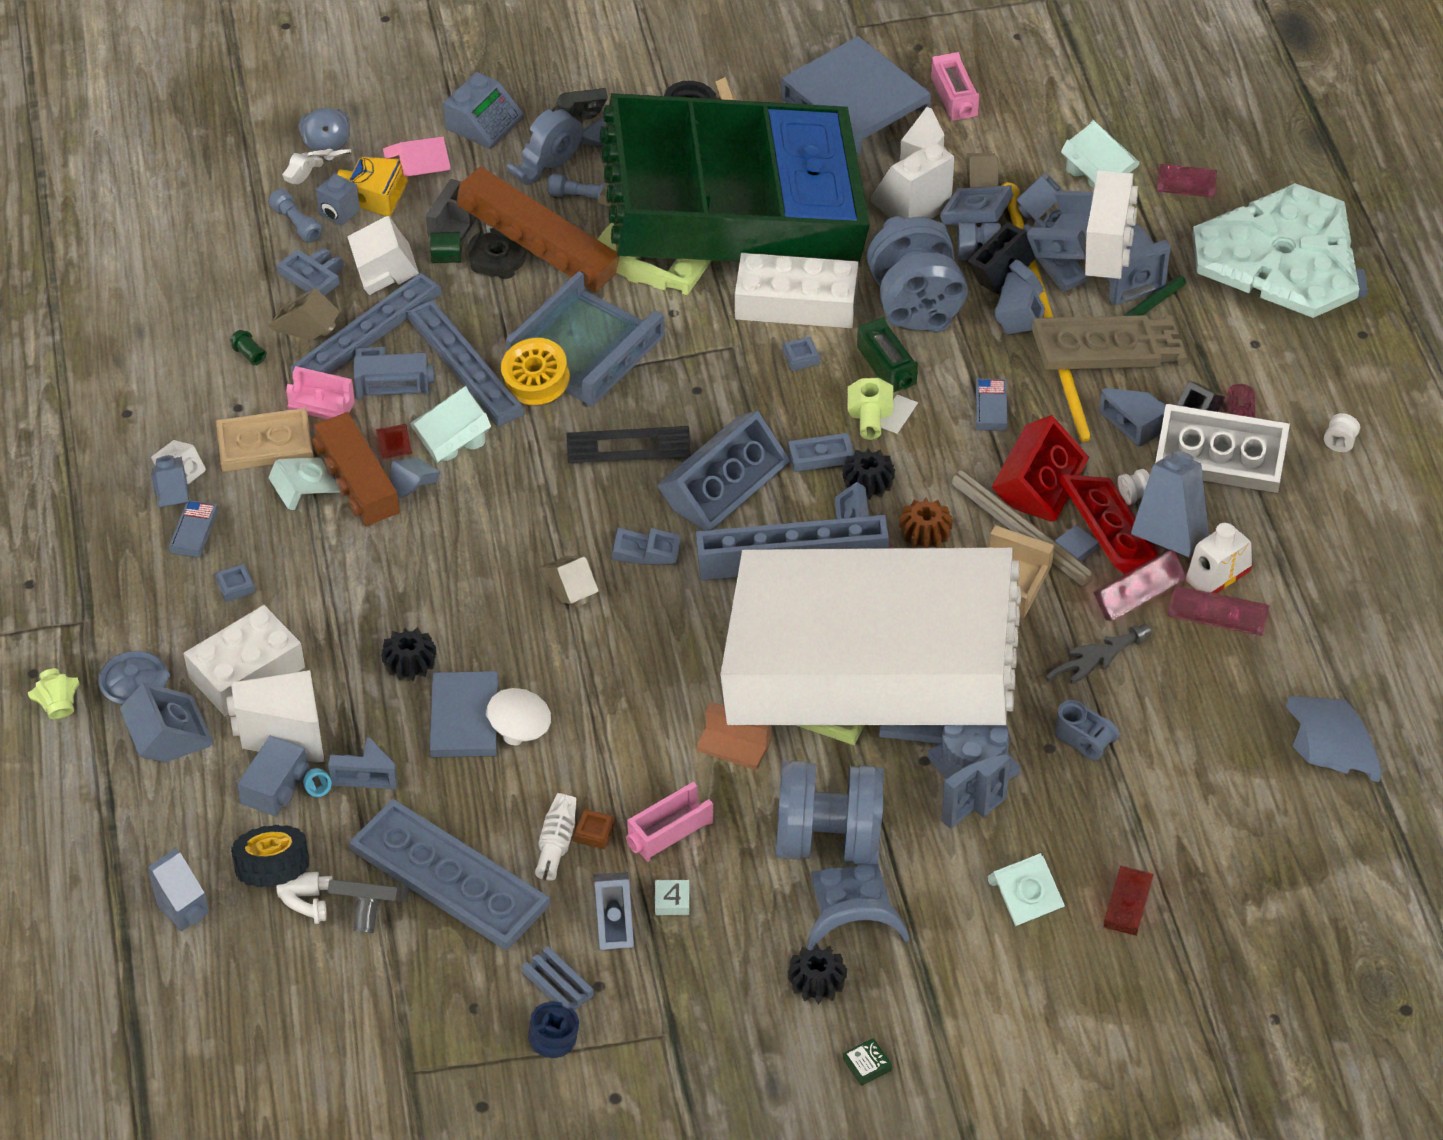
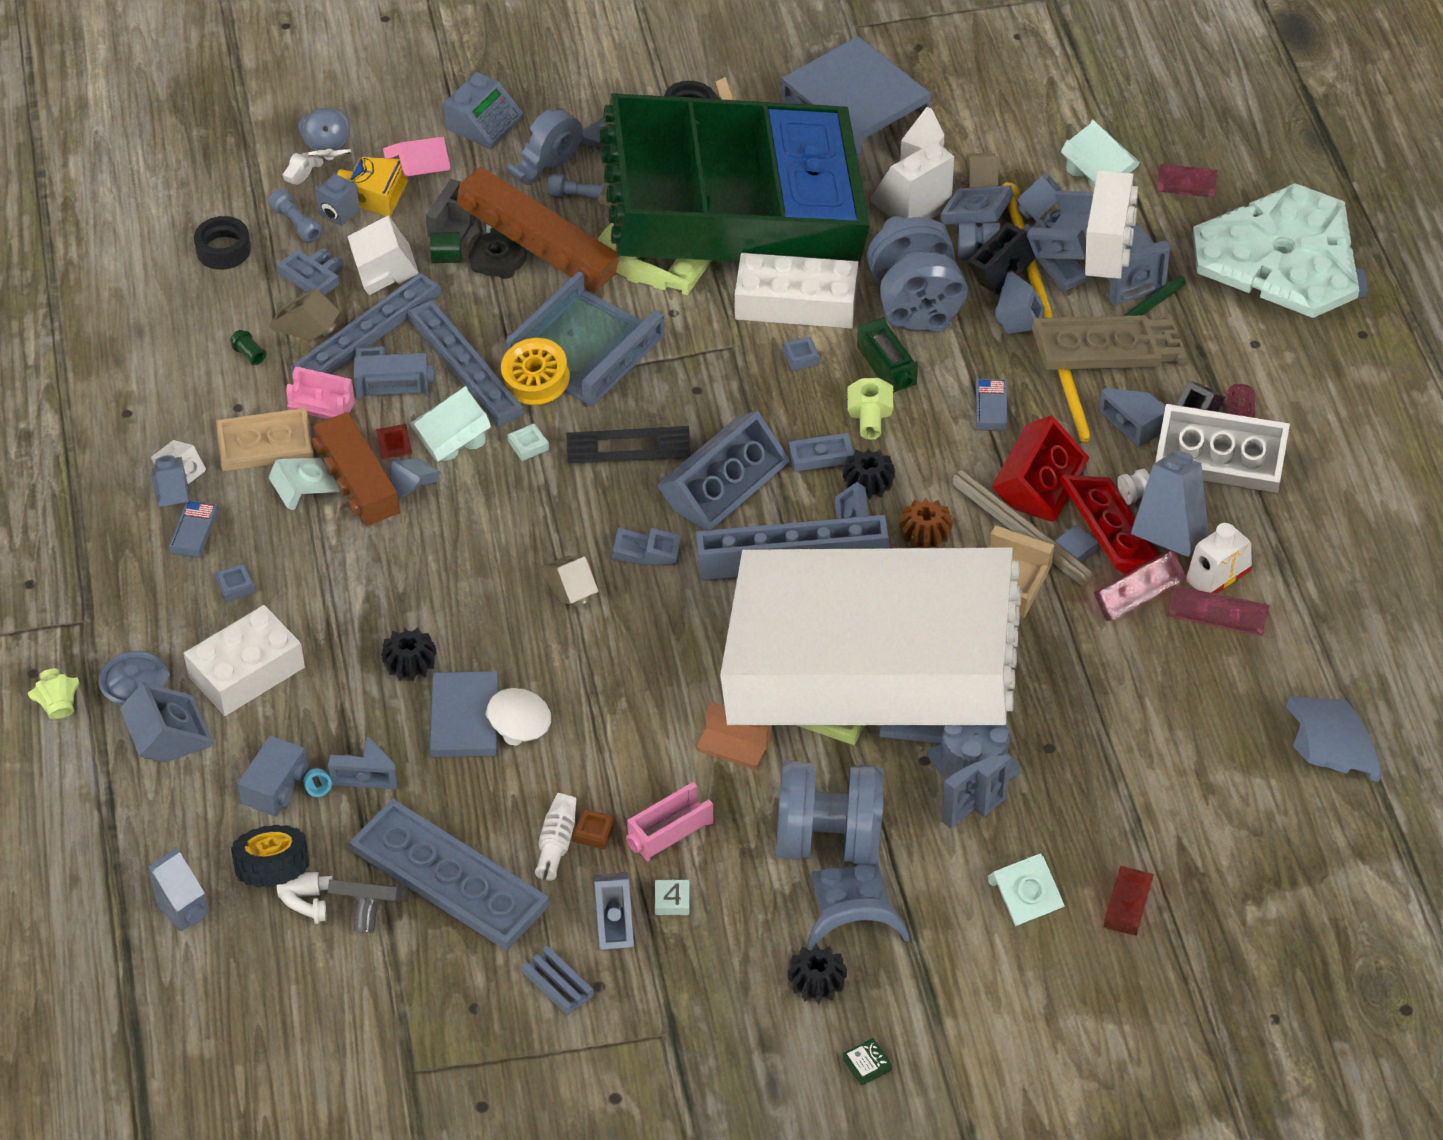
white slope [226,670,325,763] -> none
dark blue wheel [528,1001,579,1058] -> none
pearl dark grey plate [552,88,608,120] -> none
white sticker [881,395,918,434] -> none
bright pink window [931,52,979,121] -> none
sand blue tile [1009,259,1044,295] -> none
dark grey piece [1046,623,1152,684] -> none
sand blue piece [1054,700,1119,761] -> none
white wheel [1324,413,1360,452] -> none
none -> black tyre [194,216,251,270]
none -> light aqua tile [507,423,549,461]

